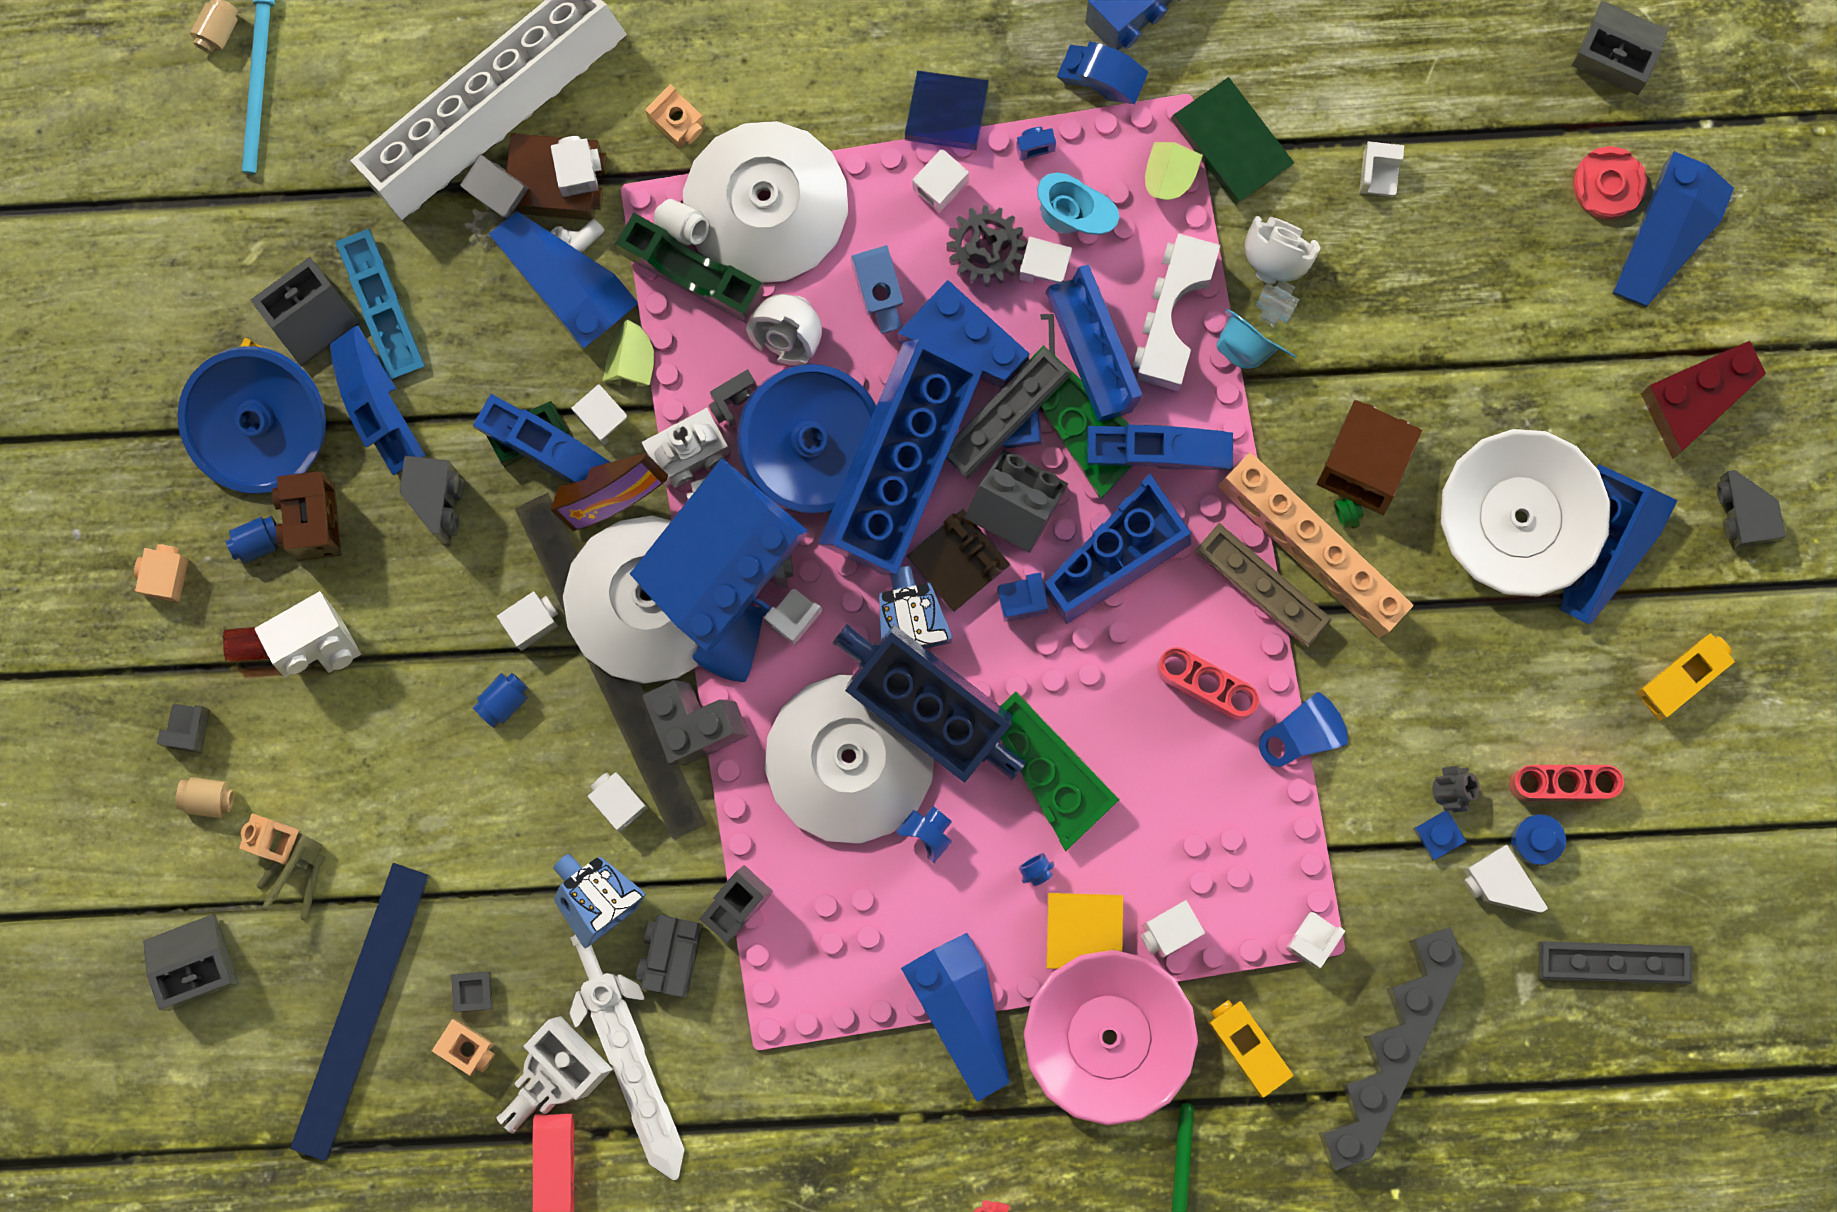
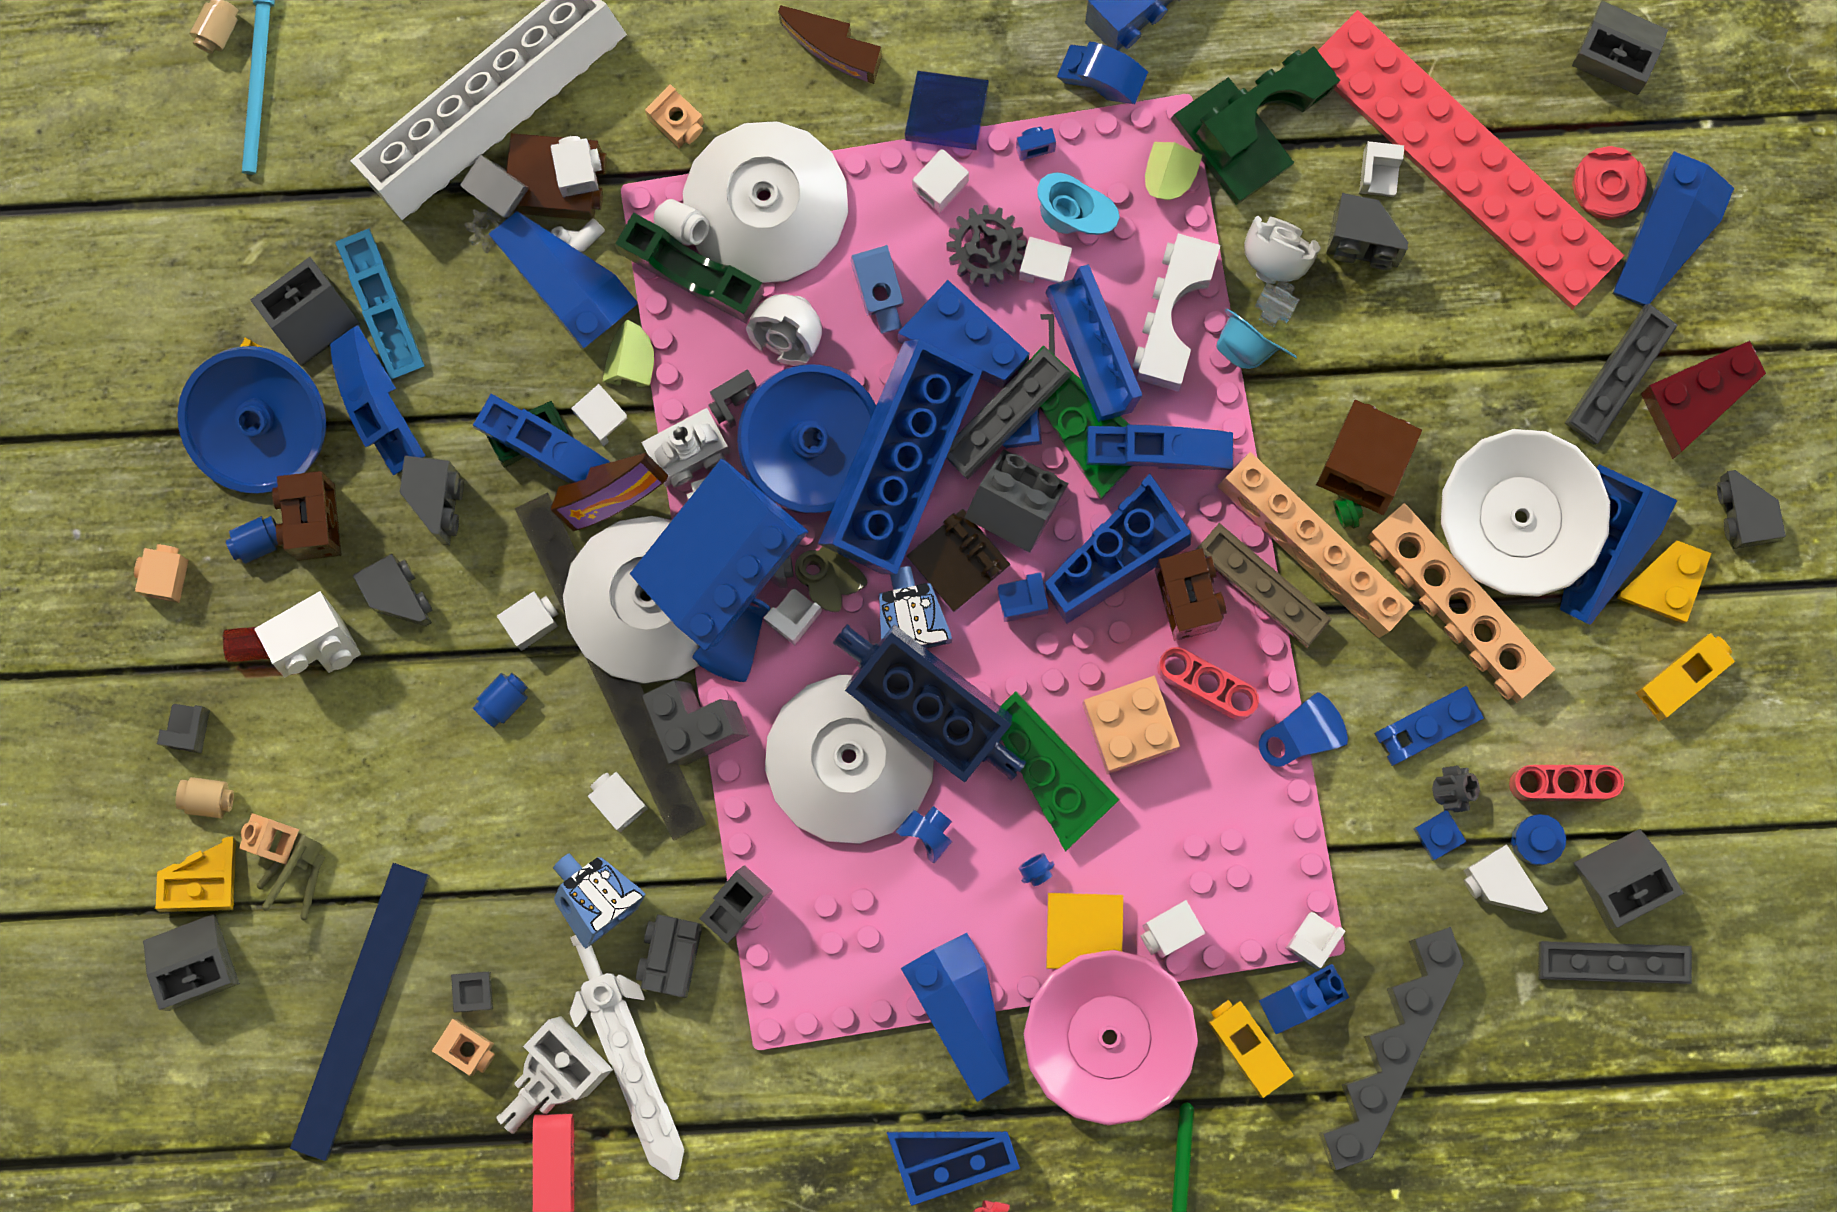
none -> yellow wing [155,836,236,912]
none -> dark grey slope [353,554,433,626]
none -> reddish brown slope [778,5,882,84]
none -> olive plate [795,546,867,612]
none -> blue wedge [887,1131,1020,1206]
none -> light nougat brick [1082,675,1180,775]
none -> reddish brown piece [1154,548,1227,641]
none -> dark green arch [1194,46,1341,170]
none -> blue slope [1259,964,1349,1034]
none -> coral plate [1318,10,1625,310]
none -> dark grey slope [1326,193,1409,270]
none -> light nougat brick [1367,503,1555,703]
none -> blue plate [1374,686,1484,766]
none -> dark grey tile [1565,304,1678,445]
none -> dark grey slope [1573,829,1684,930]
none -> yellow wing [1617,540,1712,624]

